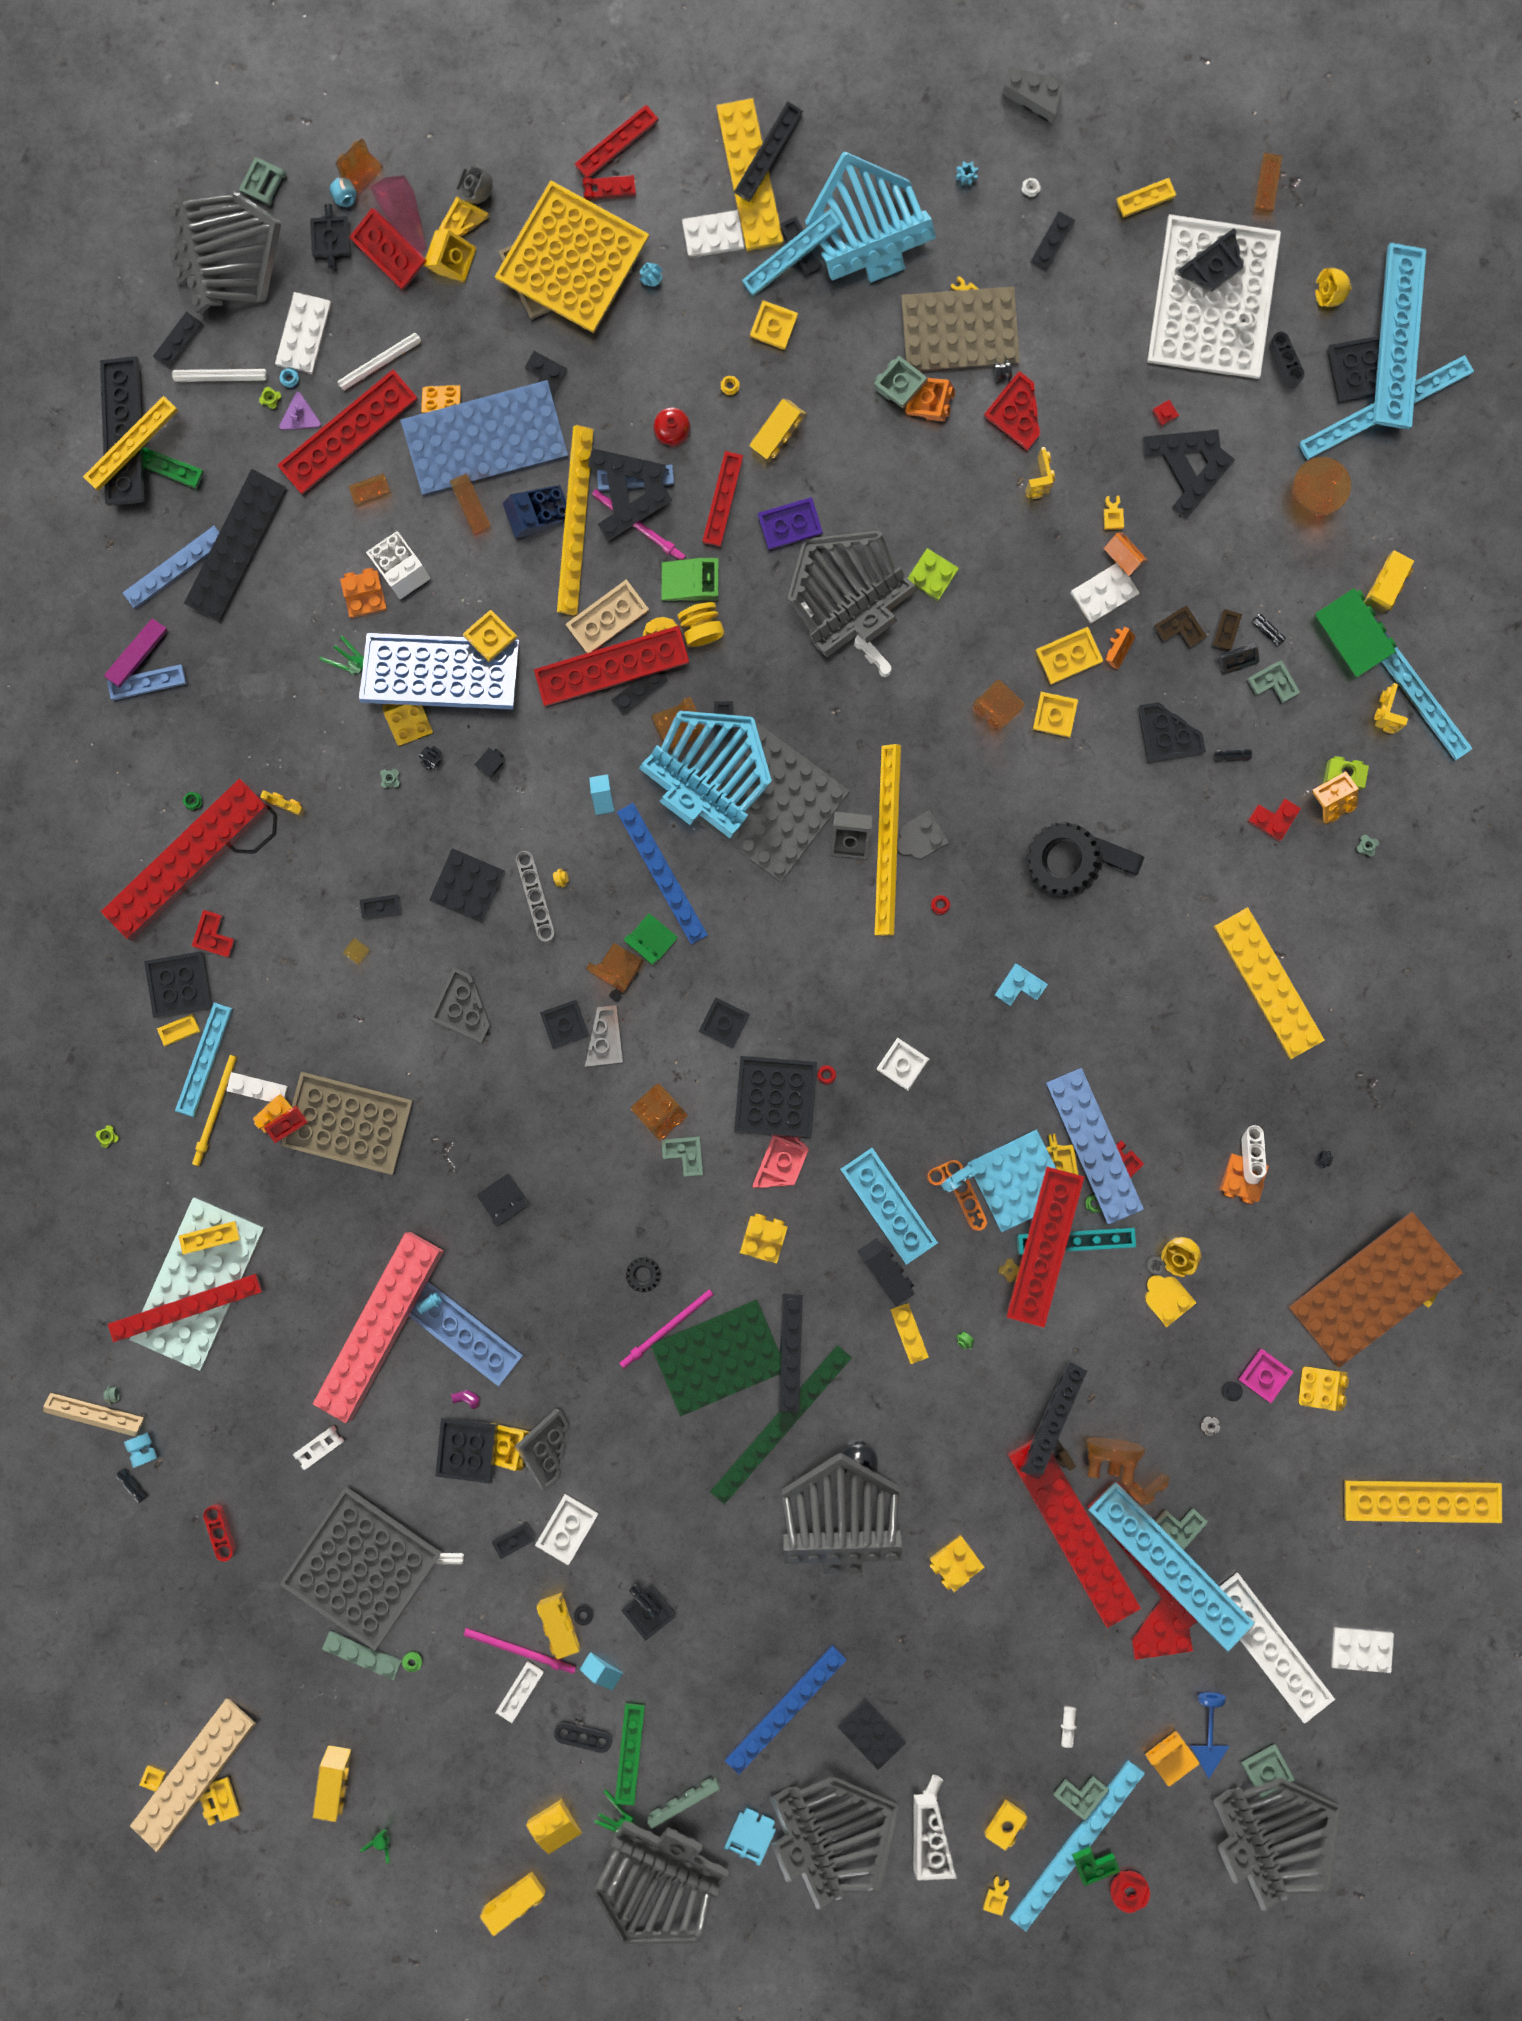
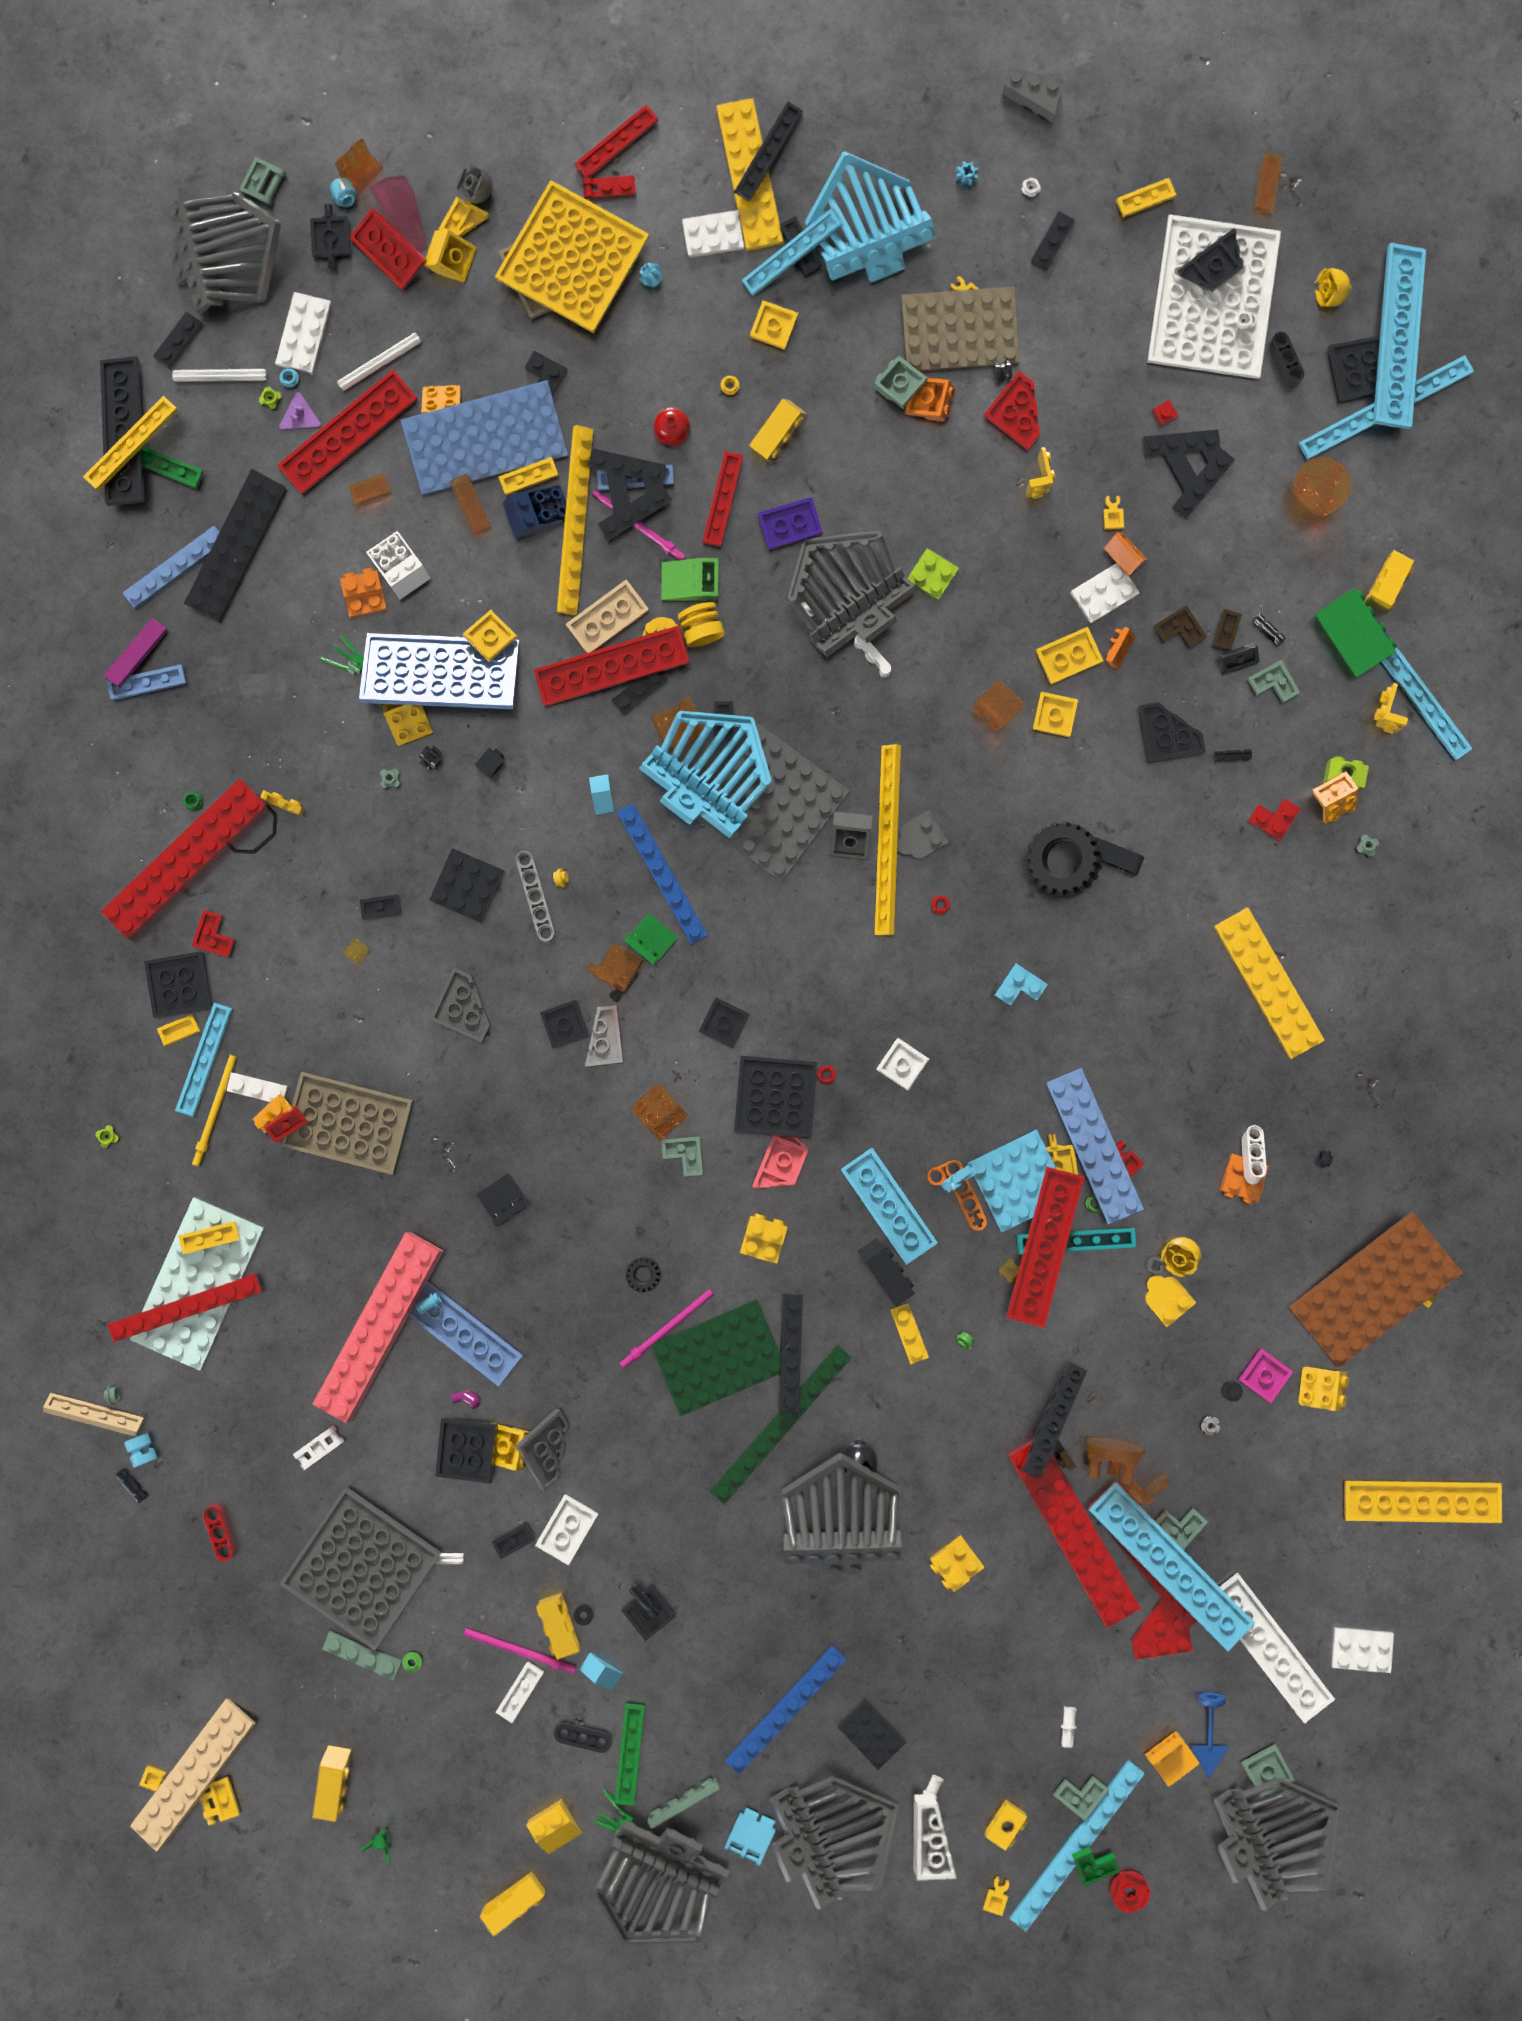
none -> yellow plate [499,457,559,496]

